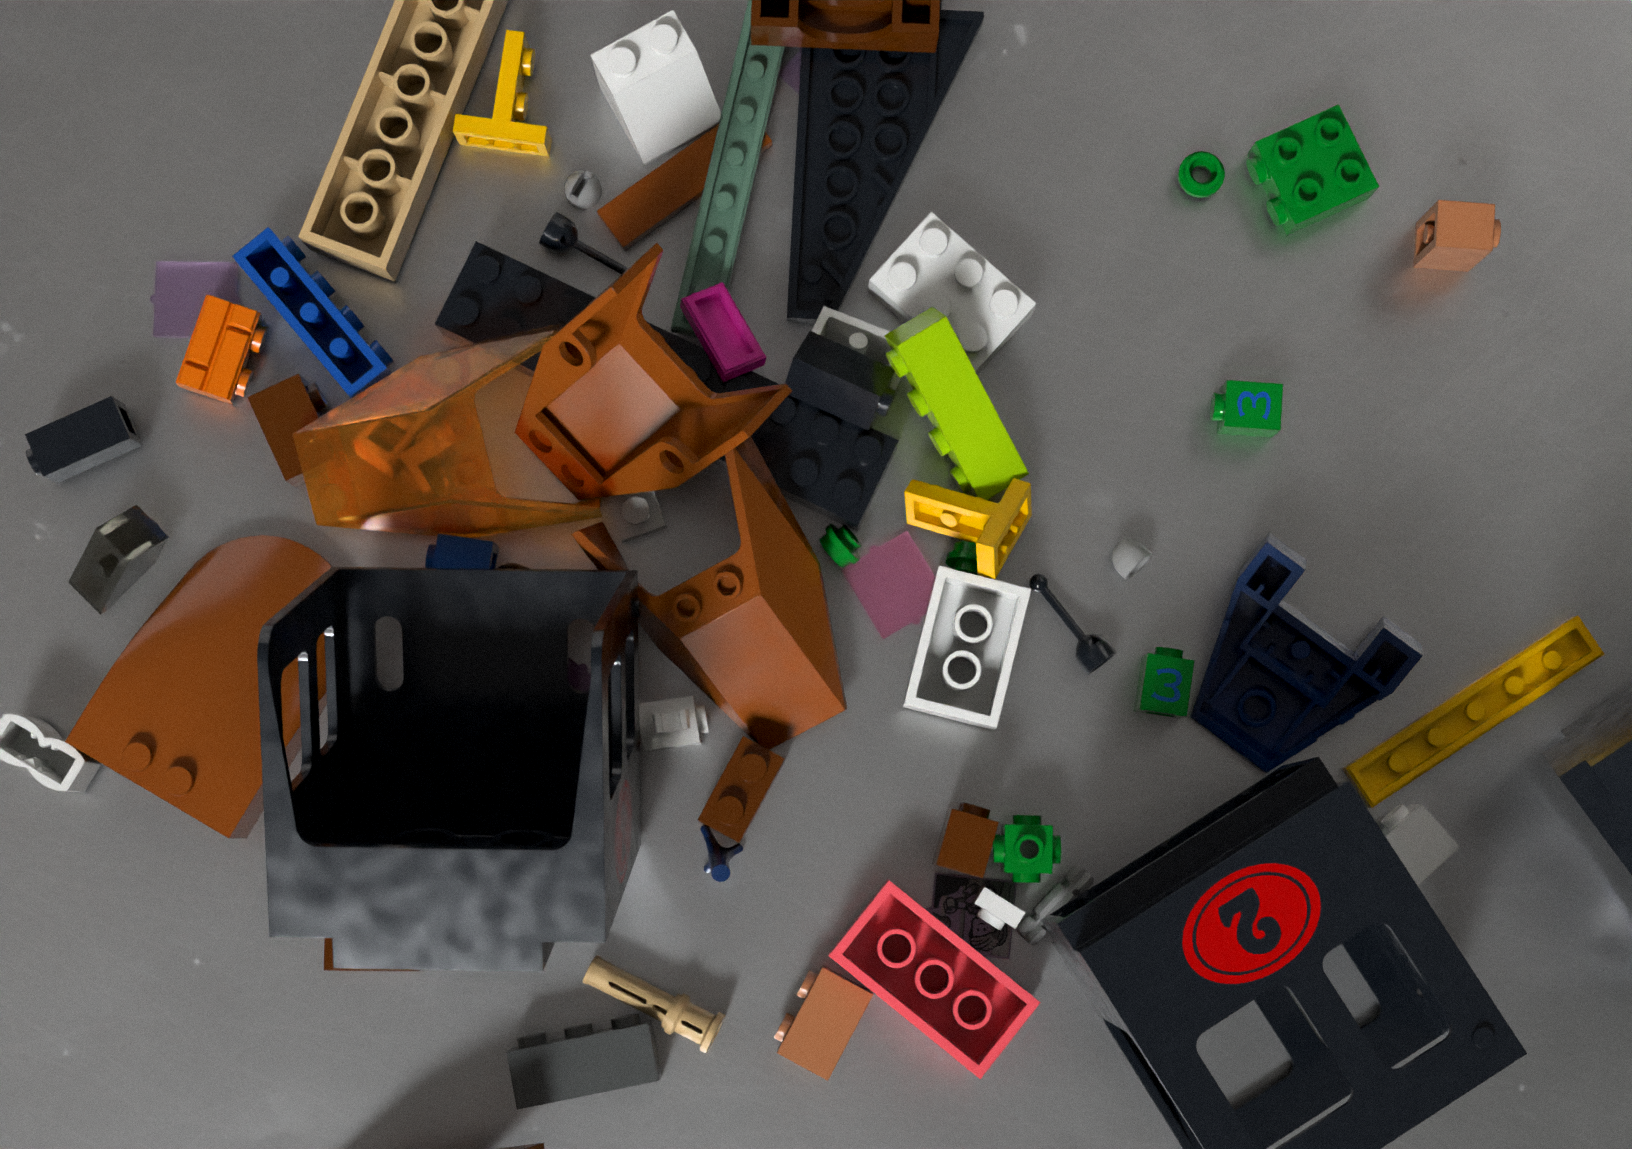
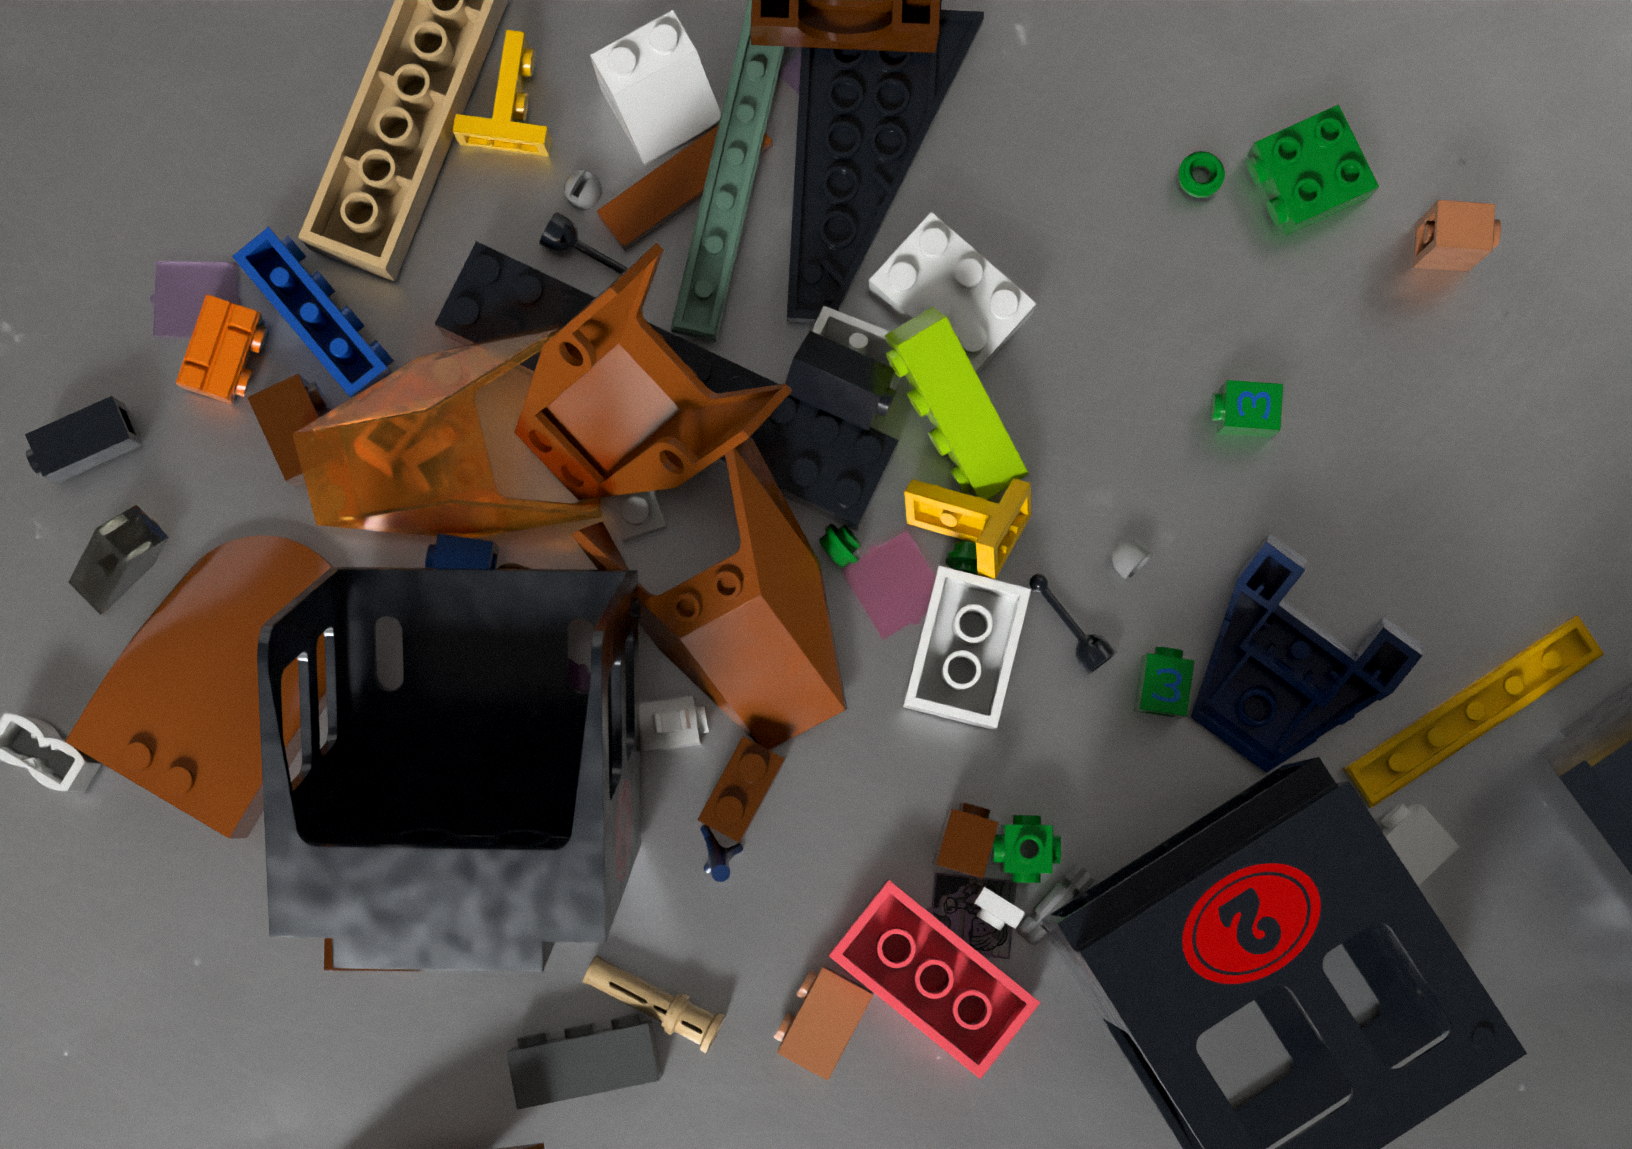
dark pink tile [680,282,767,382] -> none

